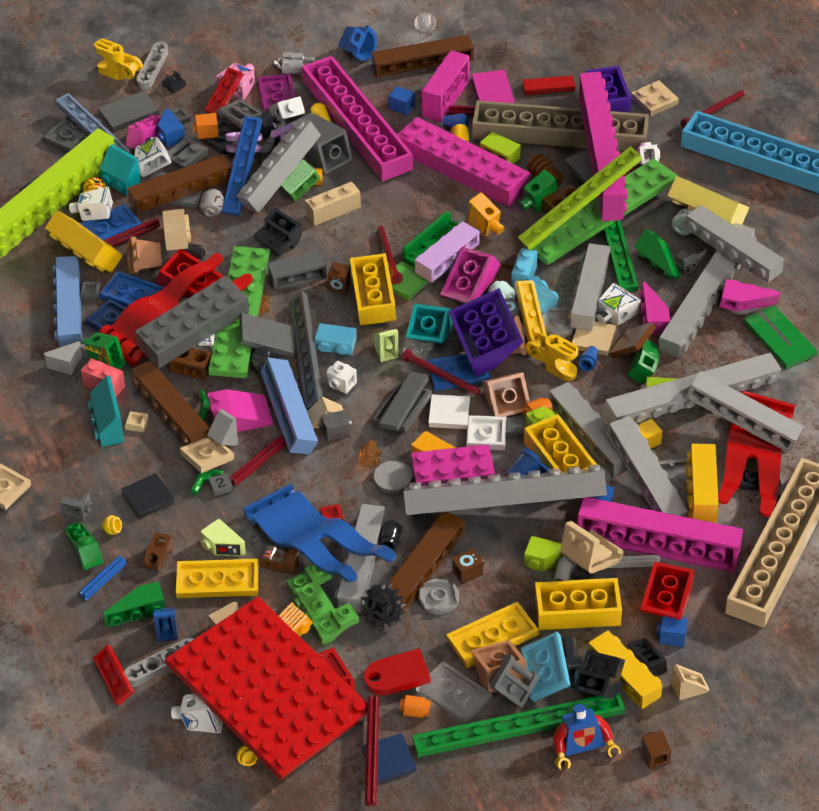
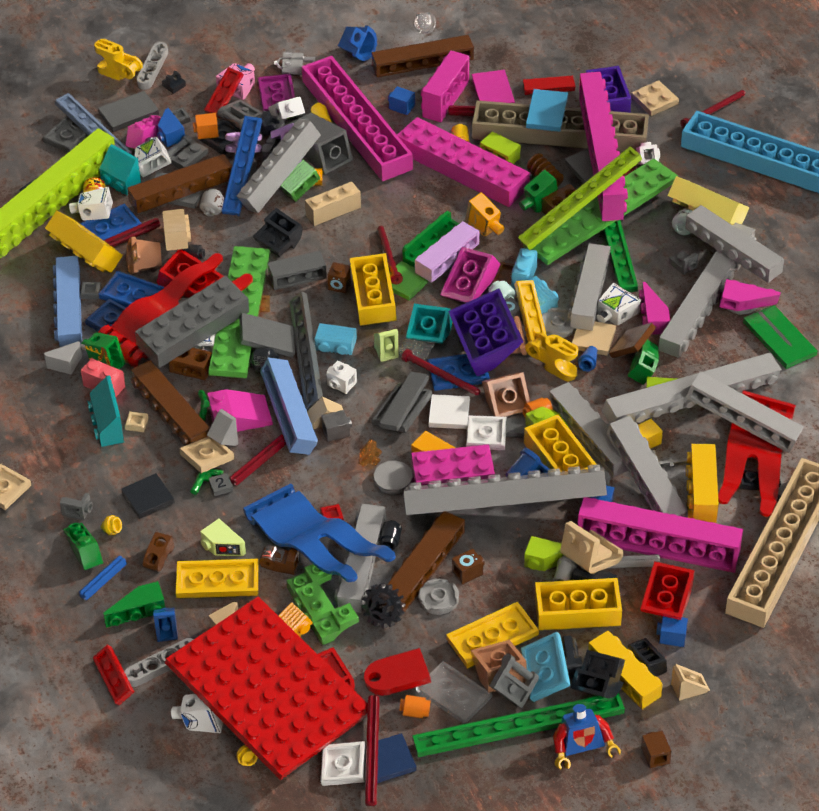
blue cone [443,113,469,128] -> none
green slope [633,229,681,279] -> none
none -> white tile [321,741,366,786]
none -> dark azure tile [526,89,568,132]

